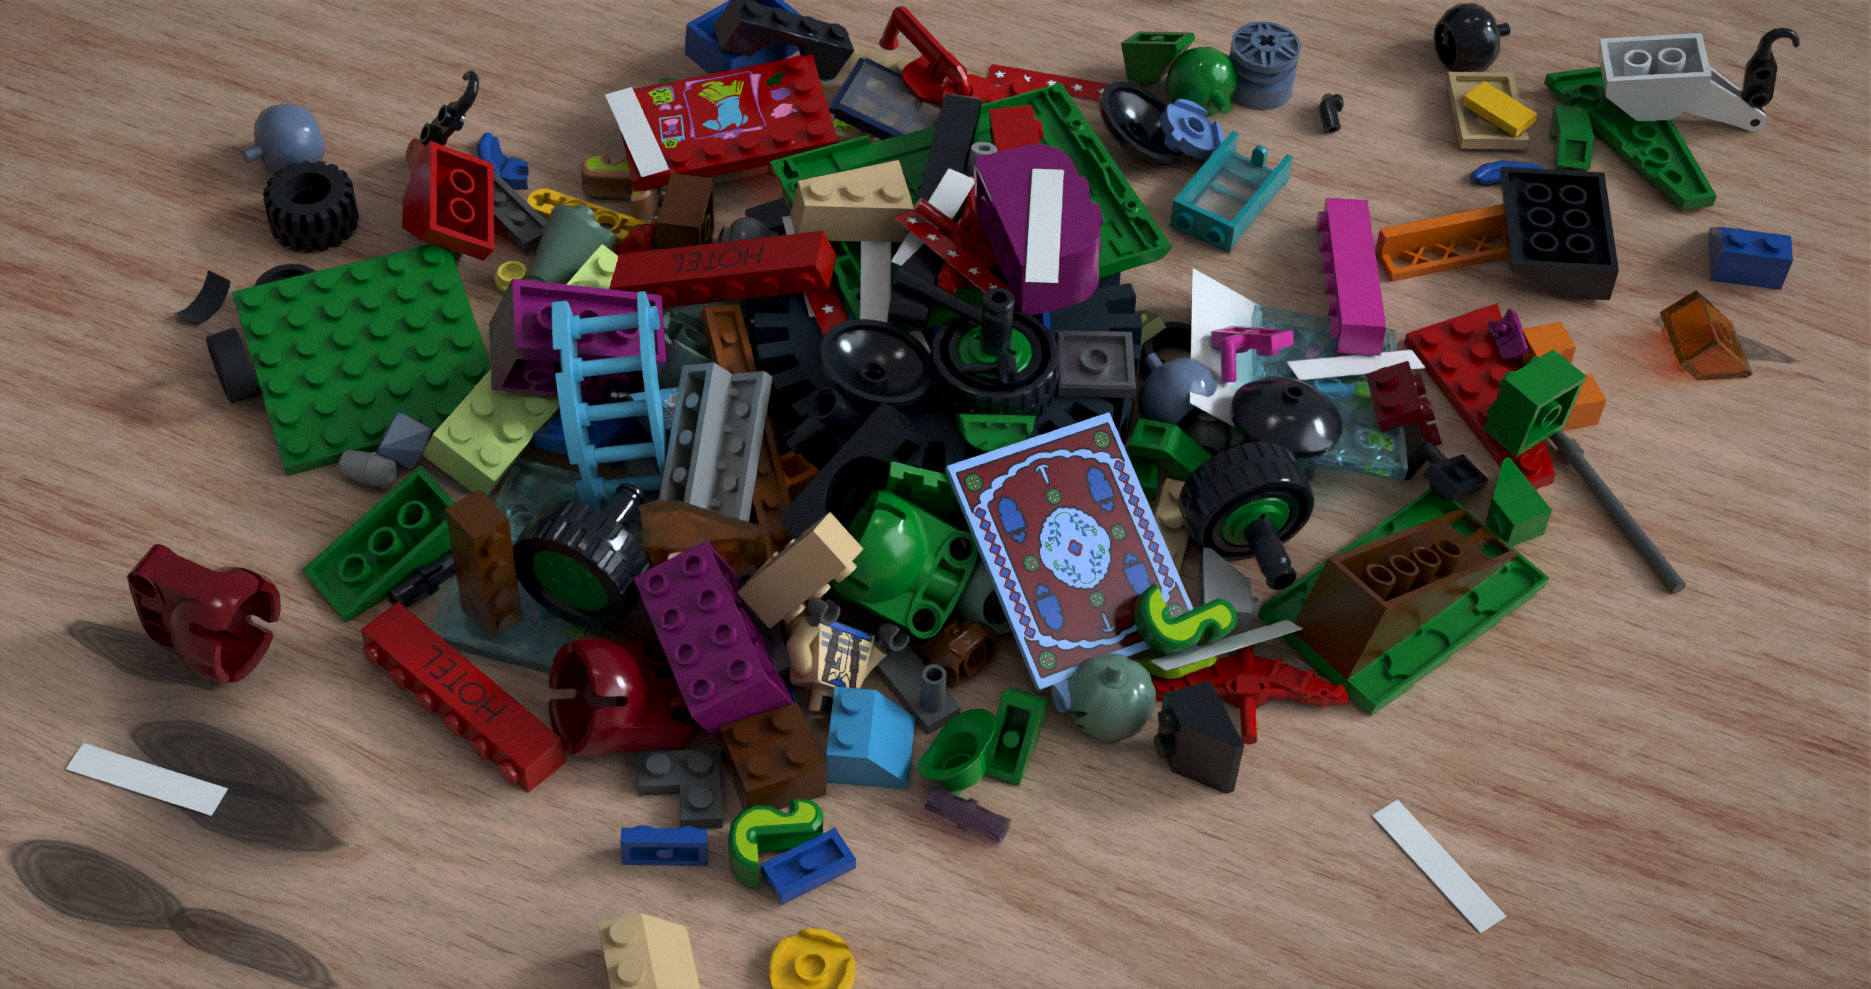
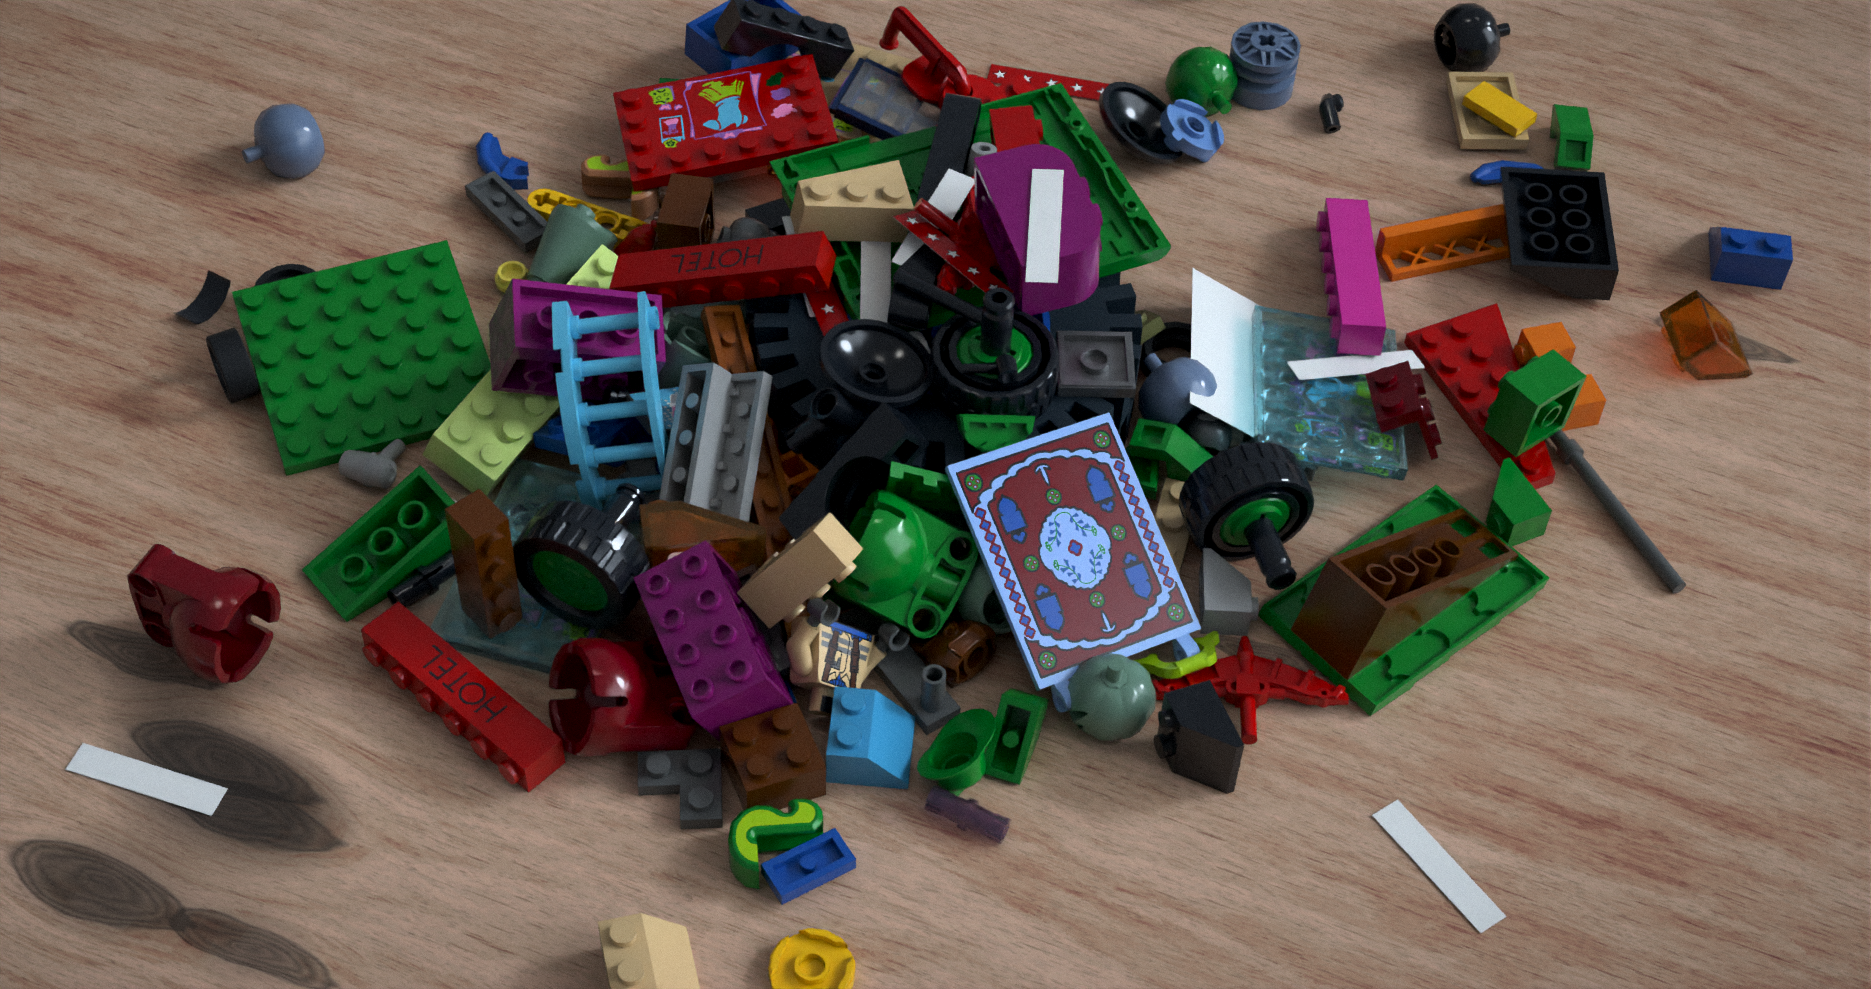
black tyre [263,161,359,253] -> none
sand blue slope [377,412,432,469] -> none
red slope [402,71,494,261] -> none
white sticker [605,87,669,177] -> none
blue plate [620,825,709,866] -> none
green slope [1121,31,1195,85] -> none
green animal [1133,583,1237,655] -> none
white sticker [1151,620,1303,671] -> none
teal door [1170,130,1293,253] -> none
dark pink plate [1211,326,1294,382] -> none
black dish [1230,377,1343,458] -> none
black plate [1398,441,1489,502] -> none
magenta piece [1488,309,1528,362] -> none
green wing [1544,67,1717,210] -> none
white slope [1598,28,1800,132] -> none

